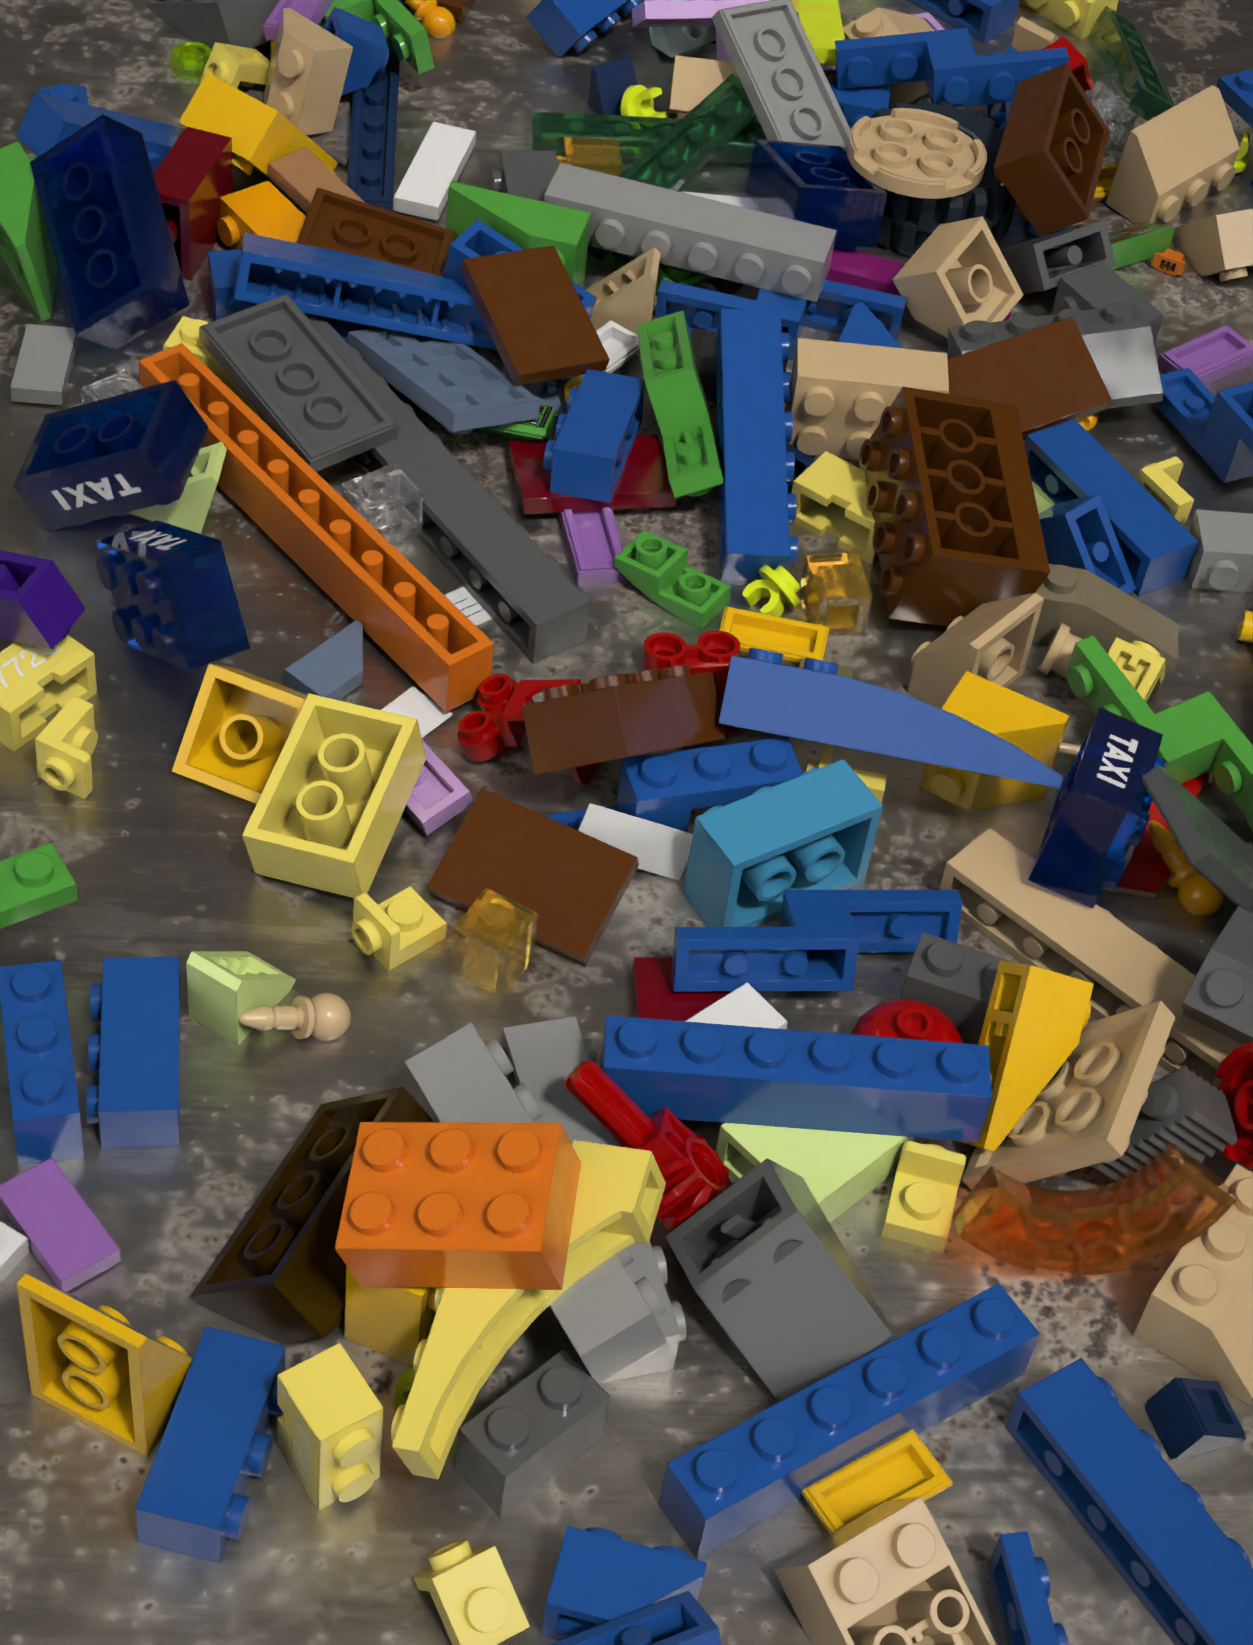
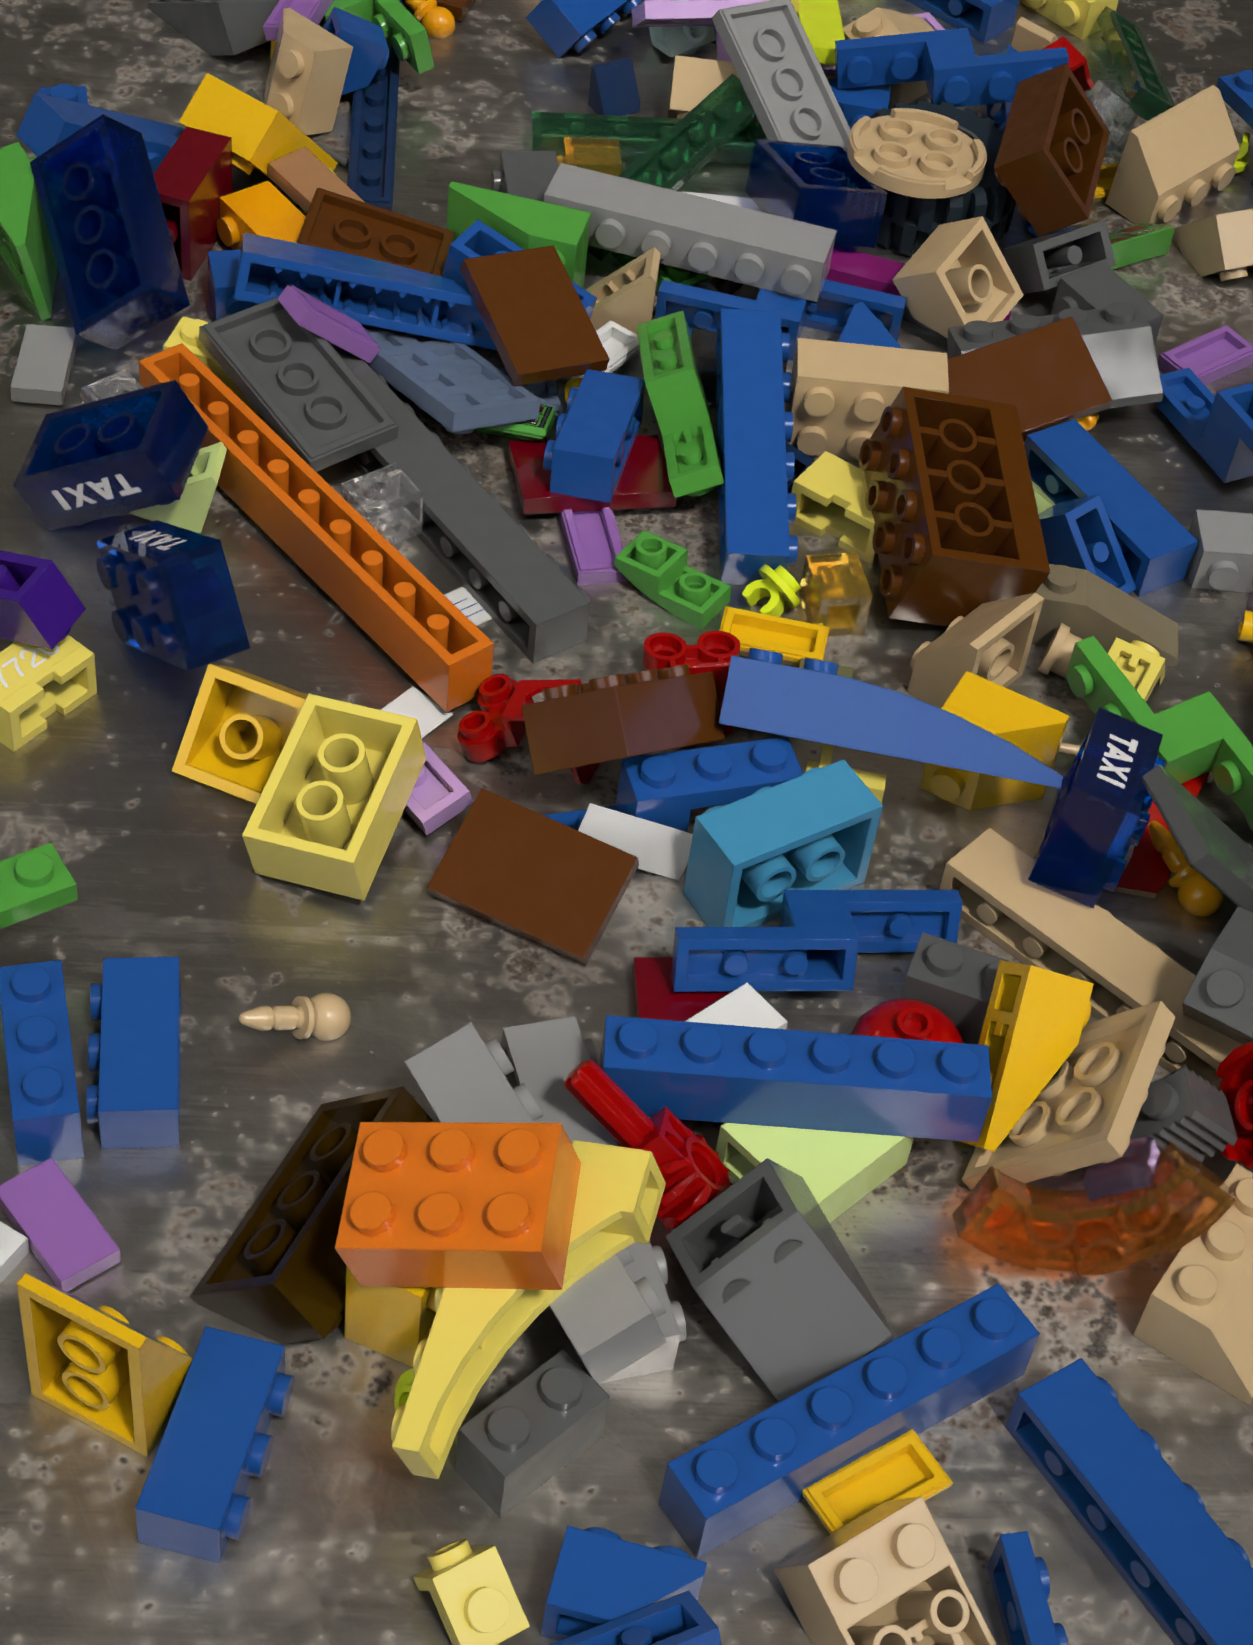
light yellow bracket [35,696,98,799] -> none
clear neon green tile [171,42,212,81] -> none
yellowish green slope [186,951,296,1046] -> none
light yellow bracket [200,42,271,89] -> none
light yellow brick [277,1343,384,1510] -> none
sand blue tile [284,620,363,700] -> none
light yellow bracket [351,886,447,971] -> none
white tile [393,122,476,221] -> none
clear yellow brick [451,888,538,998] -> none
neon yellow plate [620,85,668,130] -> none
light yellow bracket [881,1141,966,1252] -> none
light yellow bracket [1136,456,1194,528] -> none
dark blue slope [1145,1377,1247,1459] -> none
orange piece [1151,248,1187,276] -> none
none -> medium lavender tile [278,285,380,363]
none -> tile [1082,1136,1161,1201]

